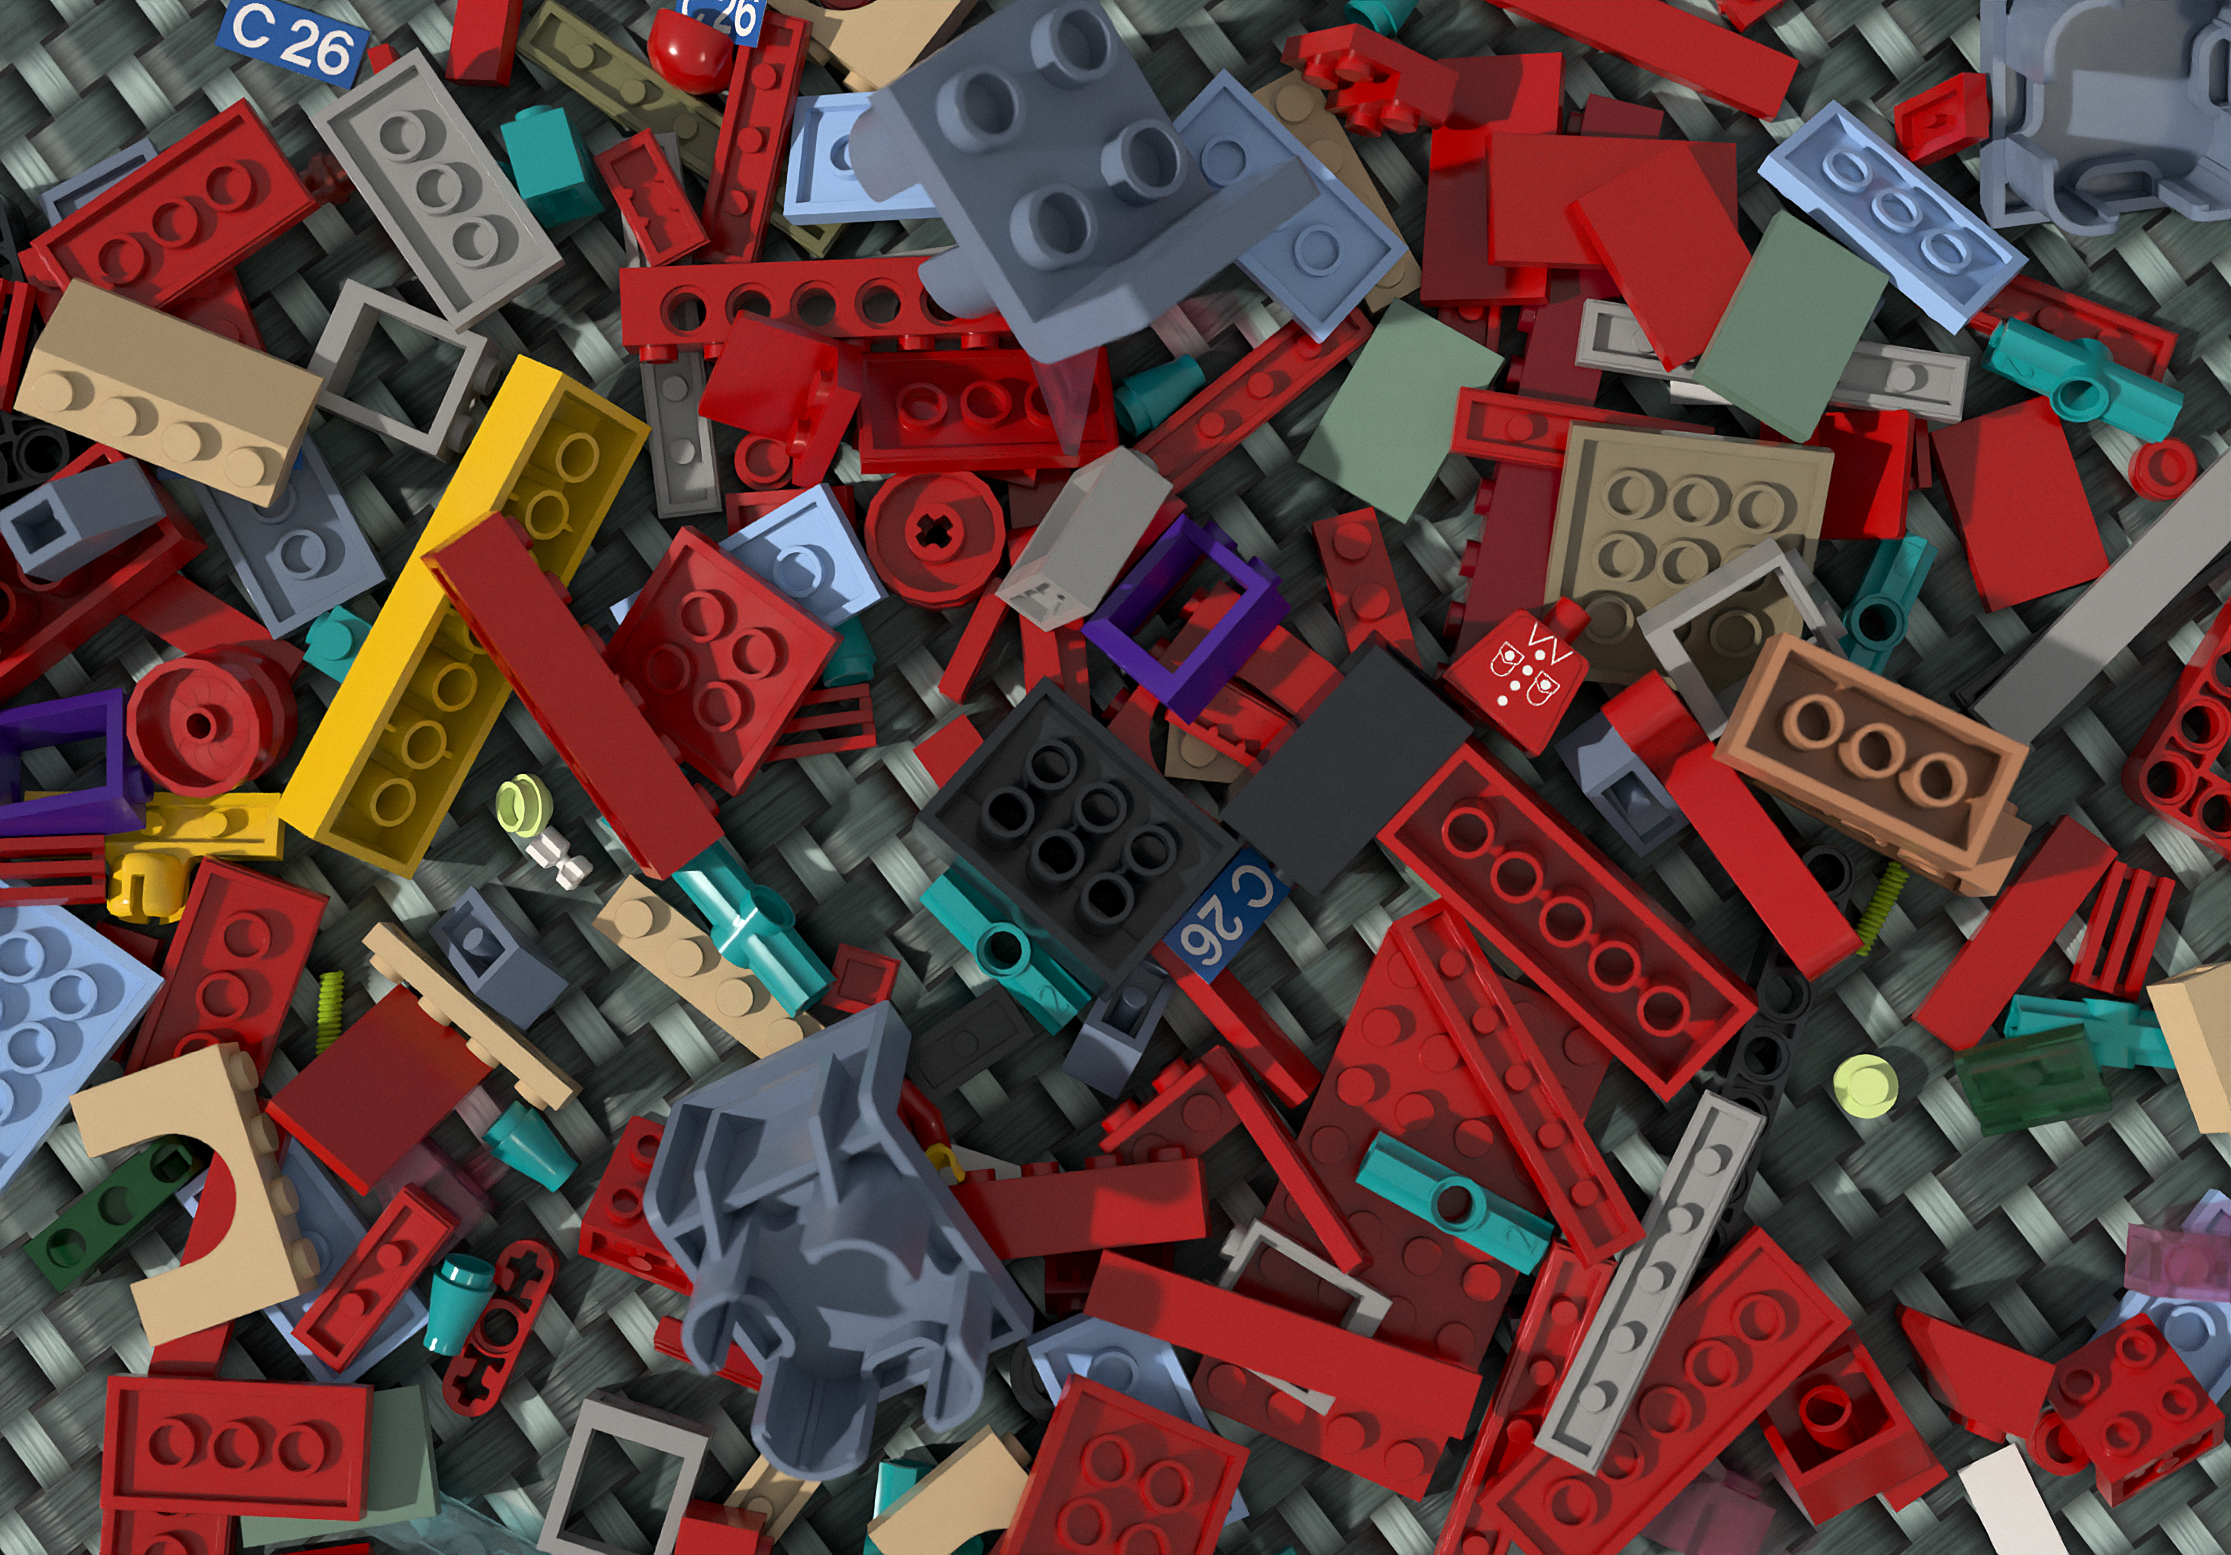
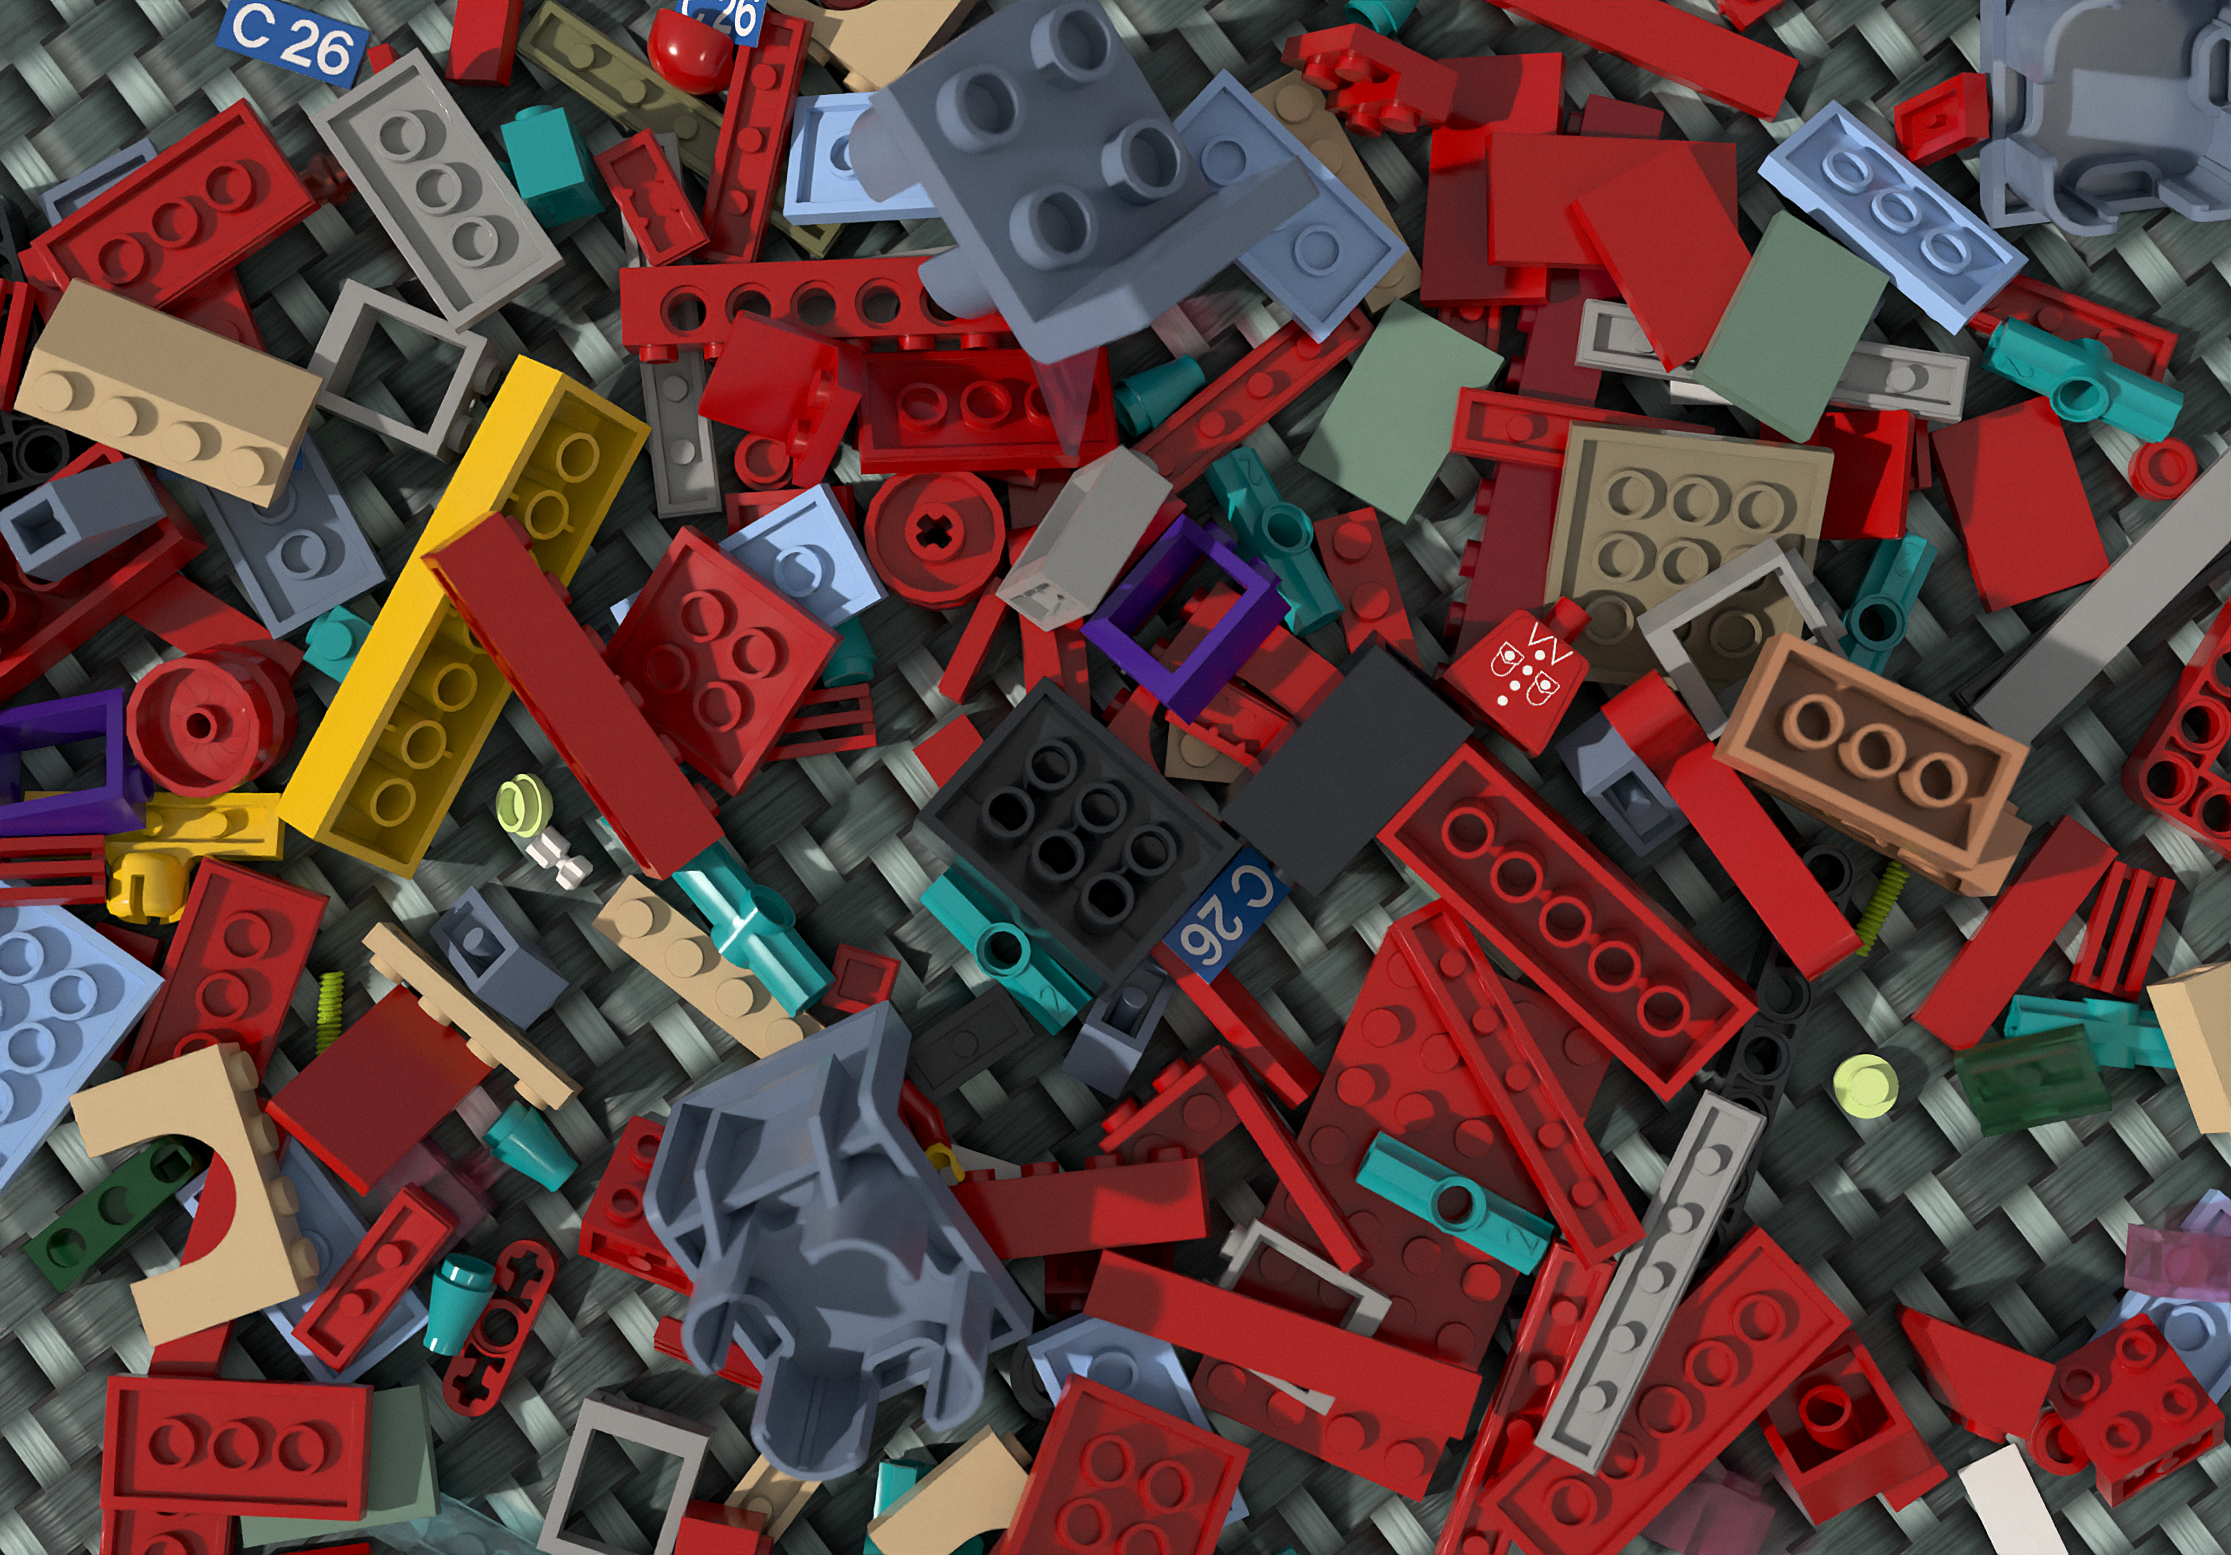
none -> teal piece [1203,445,1346,638]

